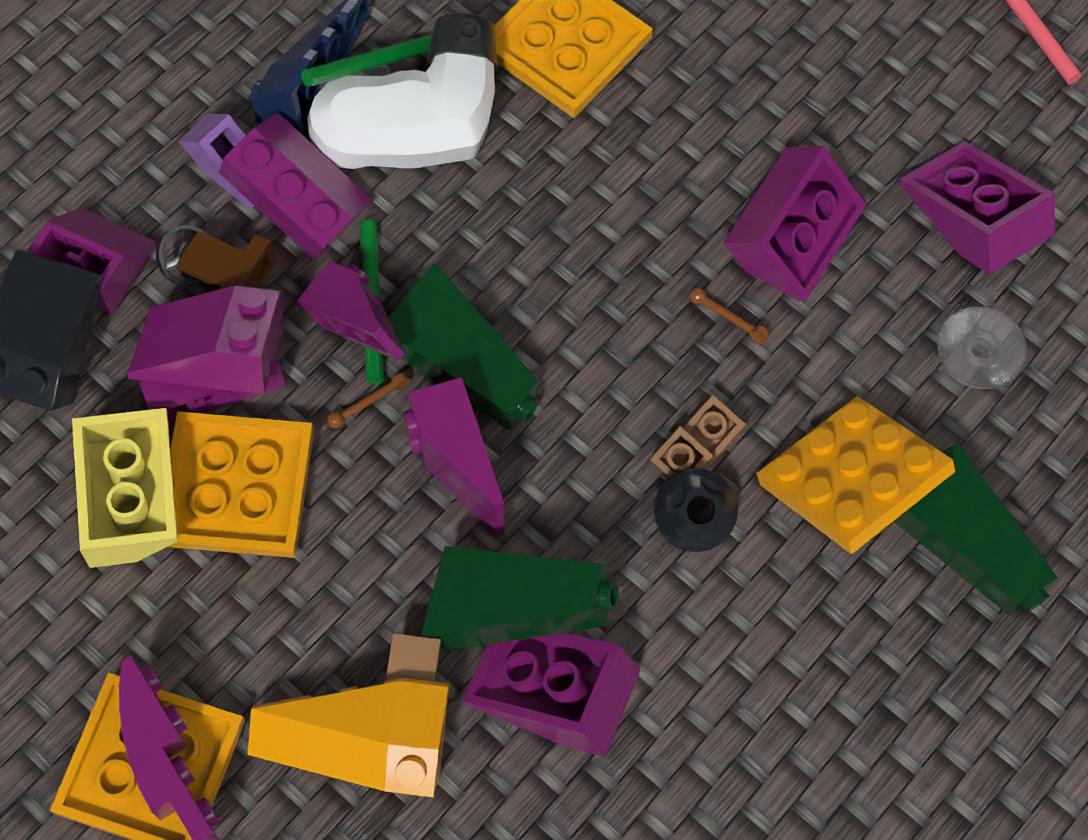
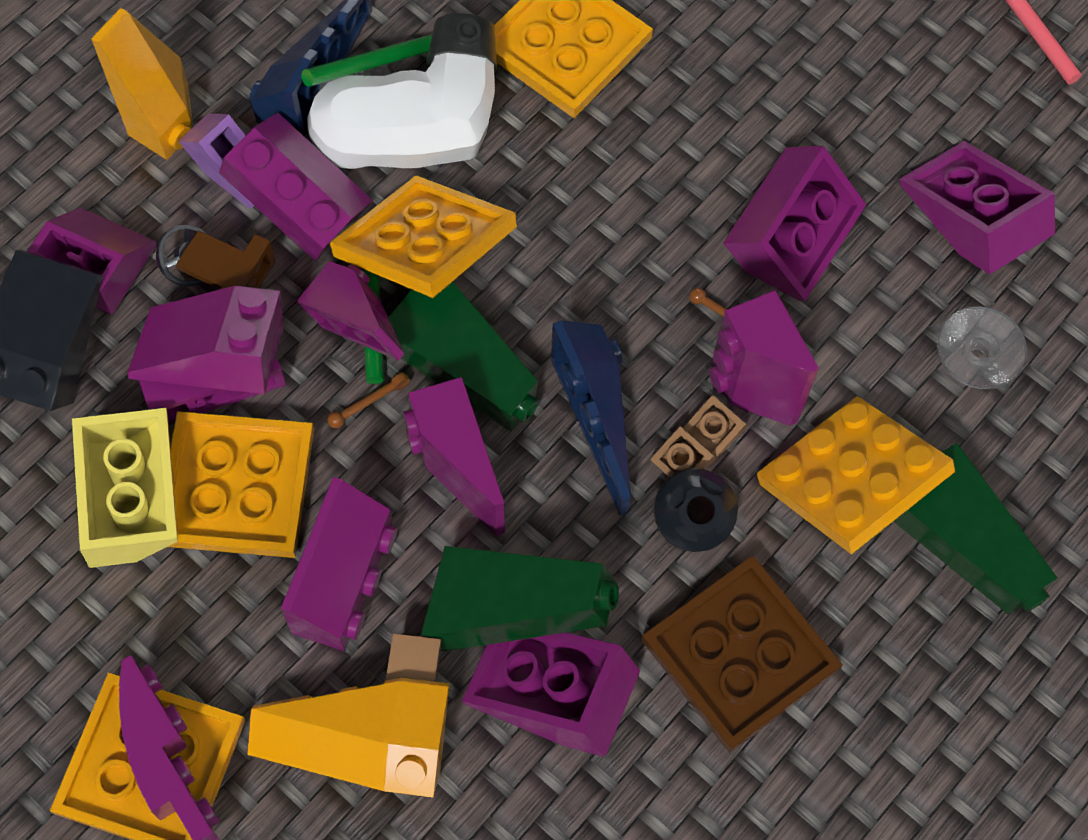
none -> light orange wedge [91,8,193,160]
none -> magenta slope [281,477,397,652]
none -> light orange plate [330,175,517,298]
none -> dark blue wedge [551,321,631,516]
none -> reddish brown plate [641,555,843,754]
none -> magenta slope [709,290,819,426]

